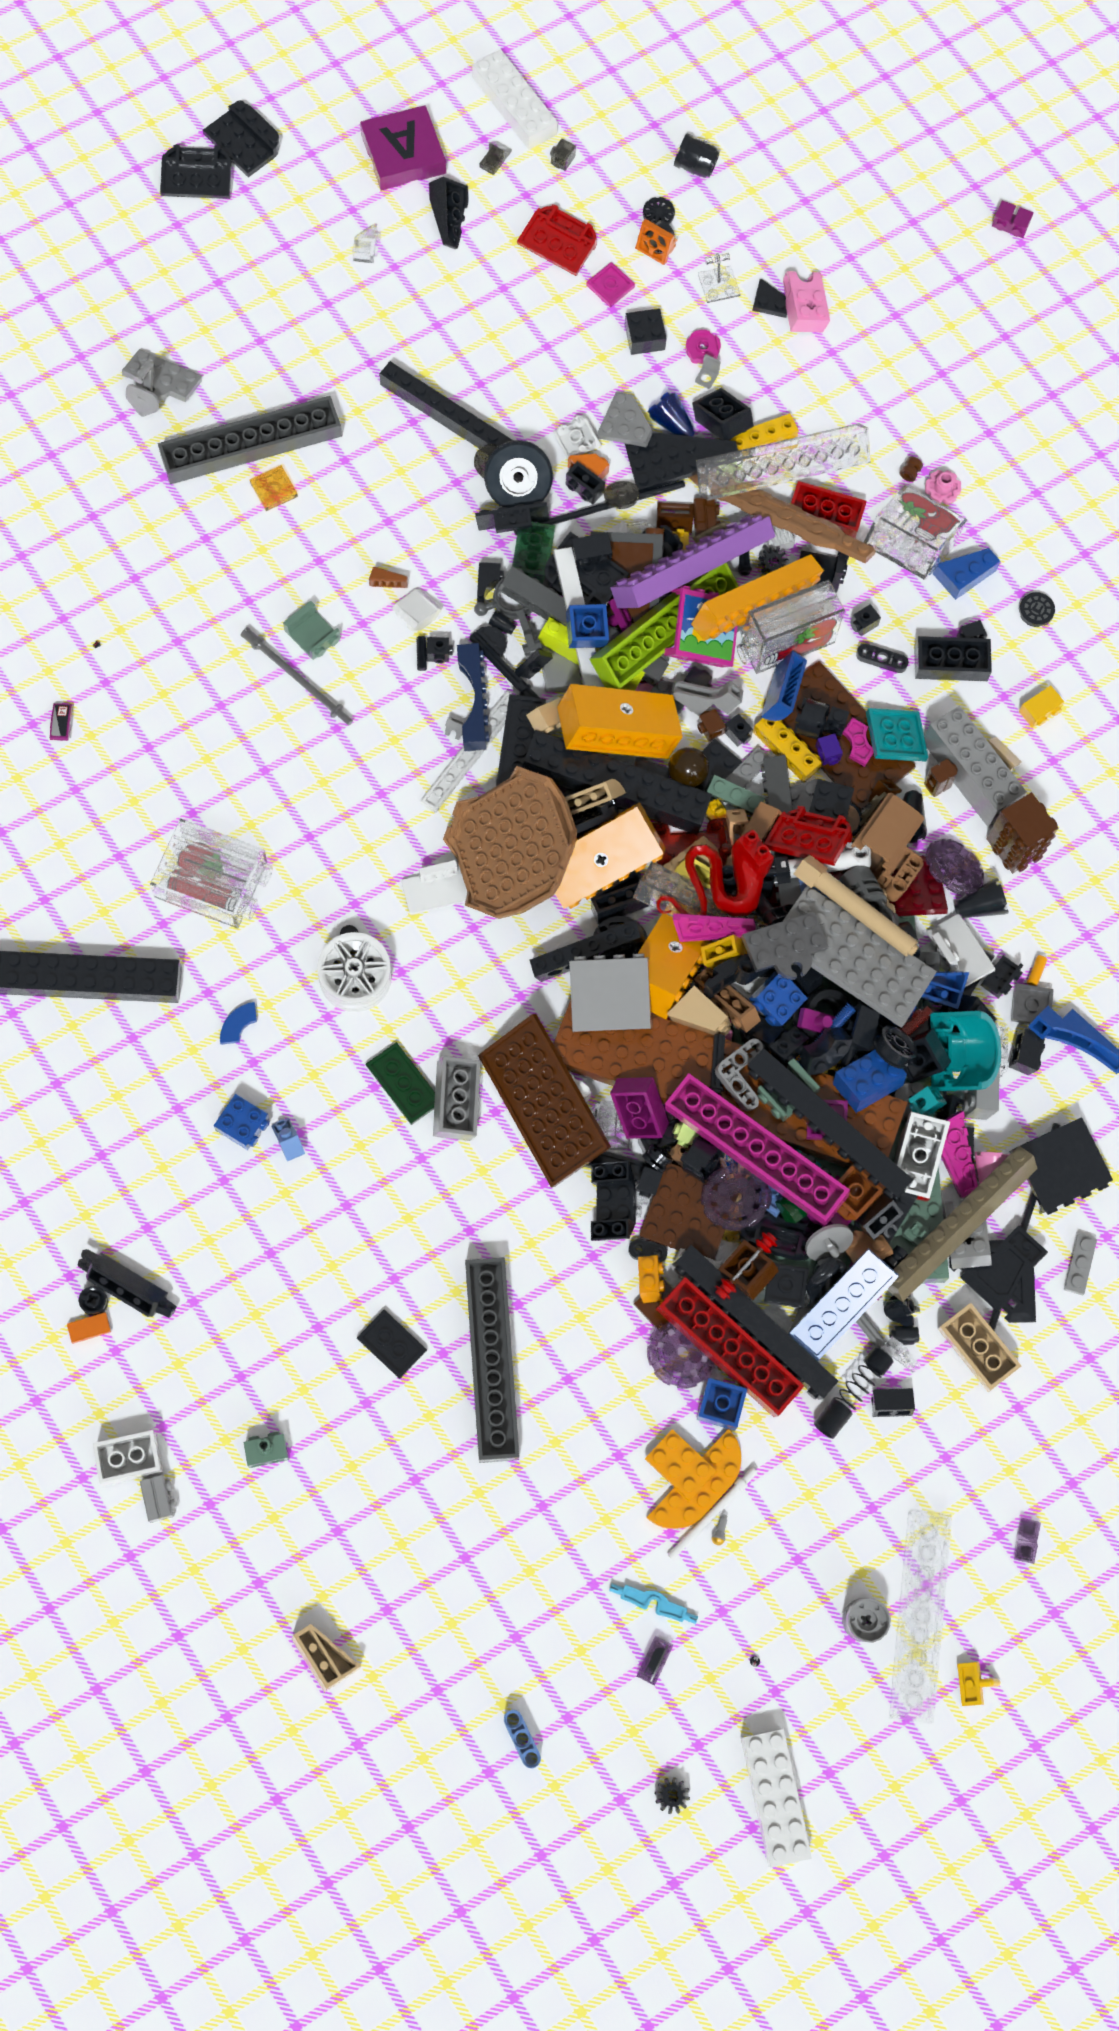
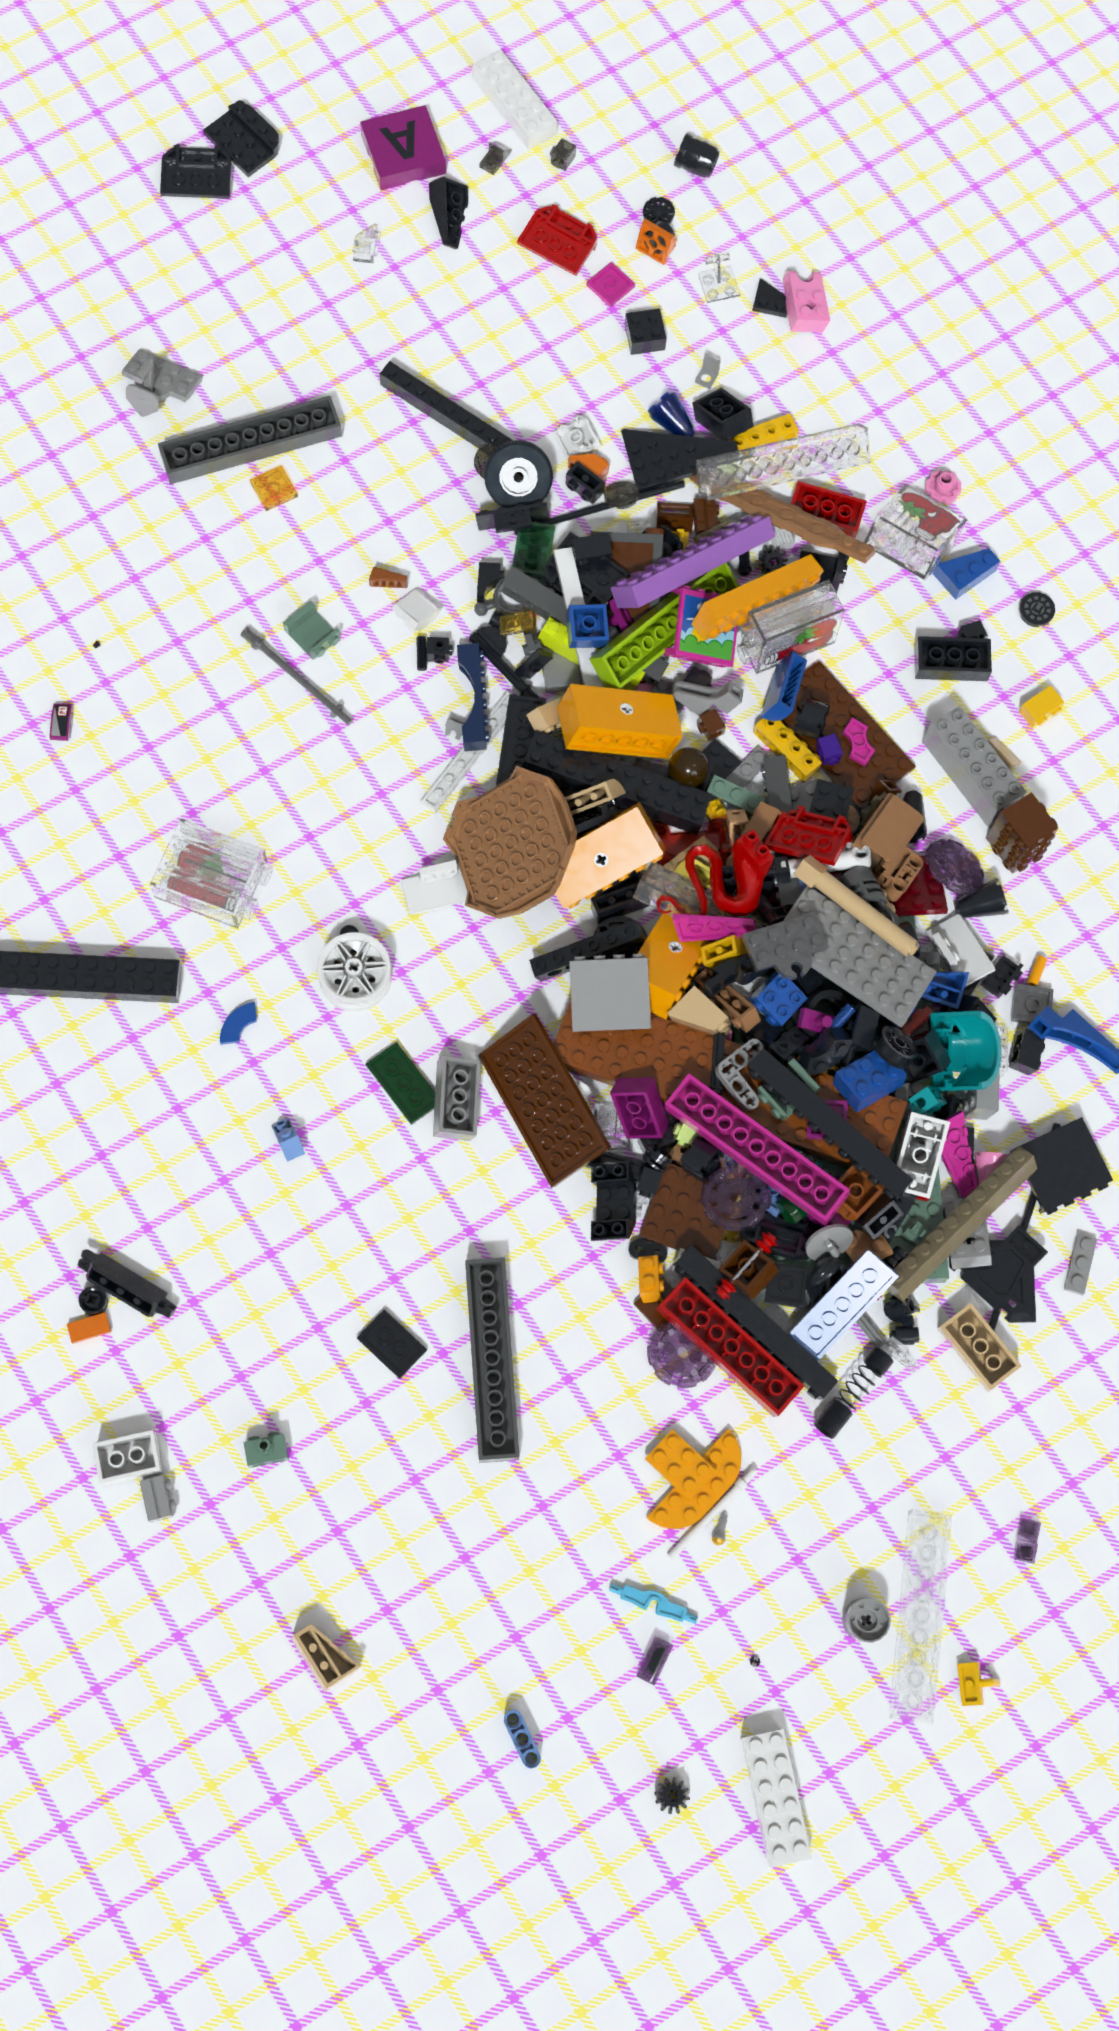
blue brick [213,1094,270,1151] -> none
light grey plate [597,392,653,447] -> none
dark pink plate [685,329,721,364] -> none
blue brick [696,1378,747,1431] -> none
black brick [725,713,753,747] -> none
black brick [824,706,850,737] -> none
black brick [850,604,881,636] -> none
black beam [856,643,909,673] -> none
teal plate [866,708,929,762] -> none
black hinge [871,1388,915,1417] -> none
reddish brown wheel [899,456,923,482] -> none
reddish brown brick [924,759,958,797] -> none
magenta piece [992,200,1034,239] -> none
none -> clear yellow plate [500,610,536,636]

